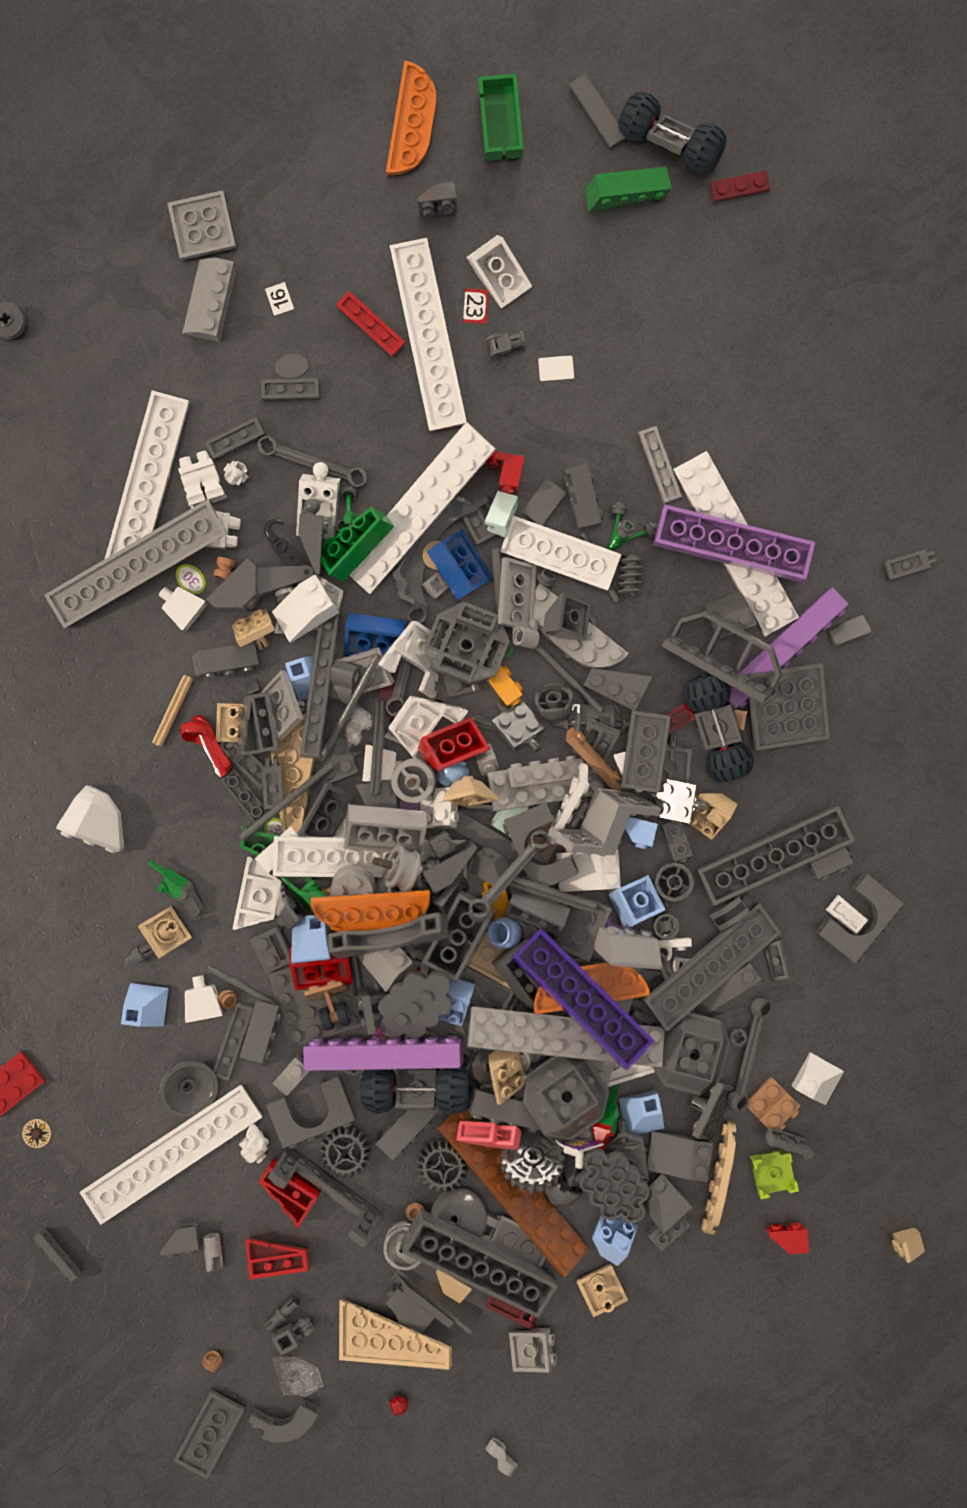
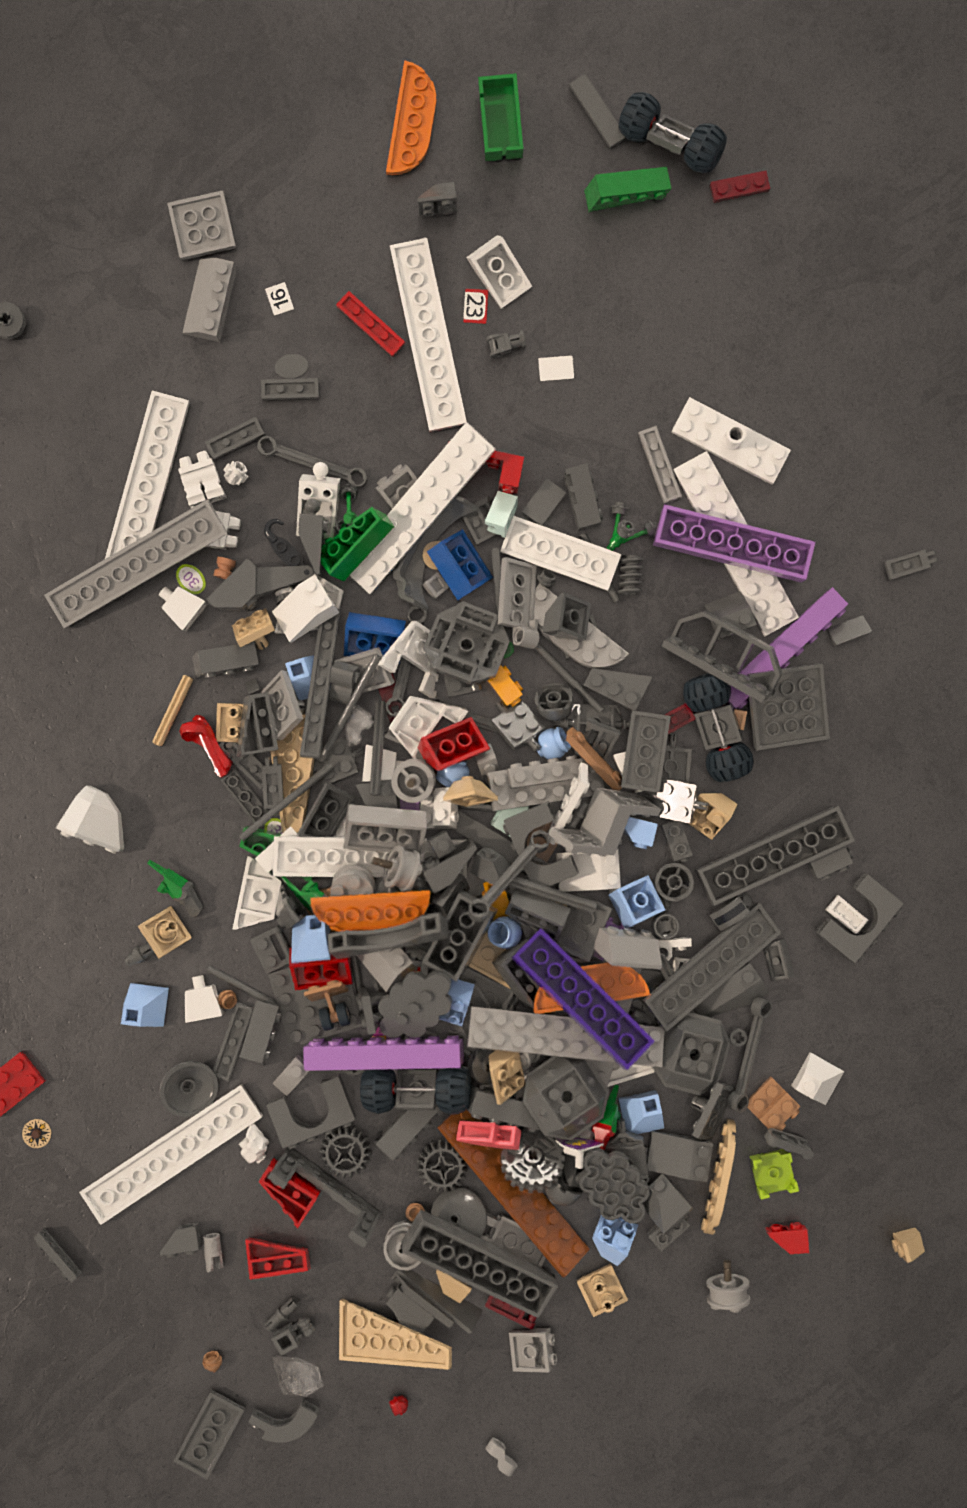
none -> light grey plate [376,464,418,509]
none -> light blue piece [537,727,571,759]
none -> white plate [671,397,791,485]
none -> light grey wheel [706,1260,750,1312]

